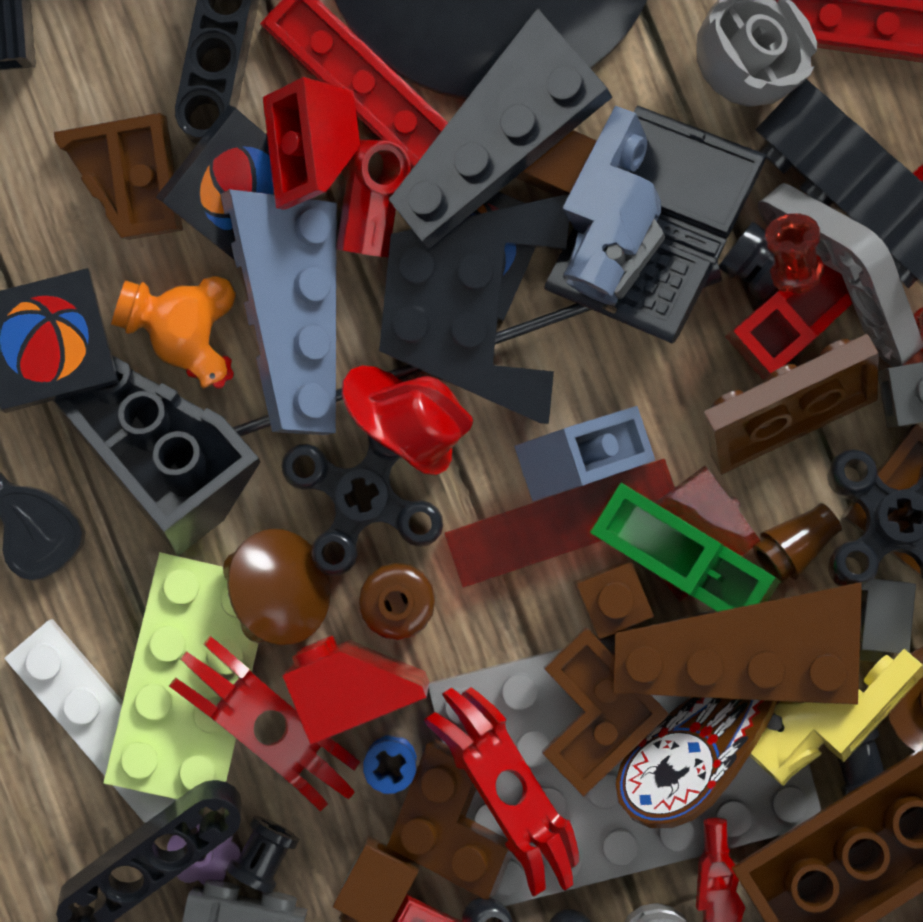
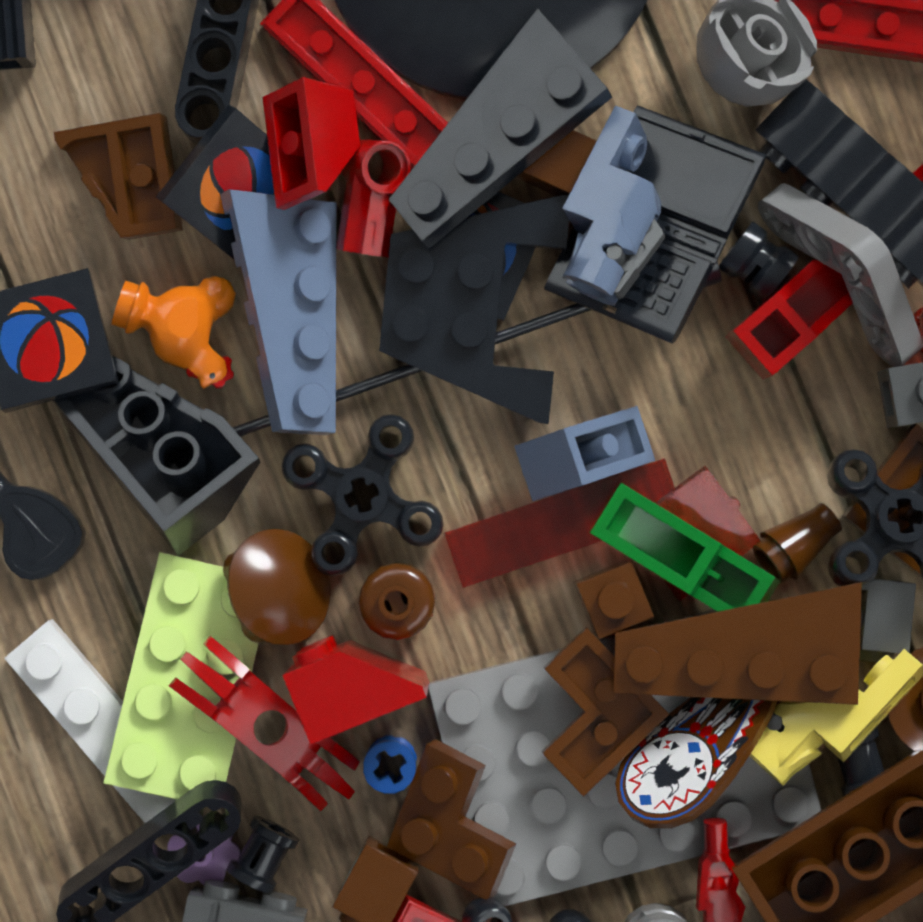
red piece [342,365,474,476] -> none
red piece [423,687,580,897] -> none
reddish brown plate [704,334,879,475] -> none
clear red bush [765,213,825,294] -> none

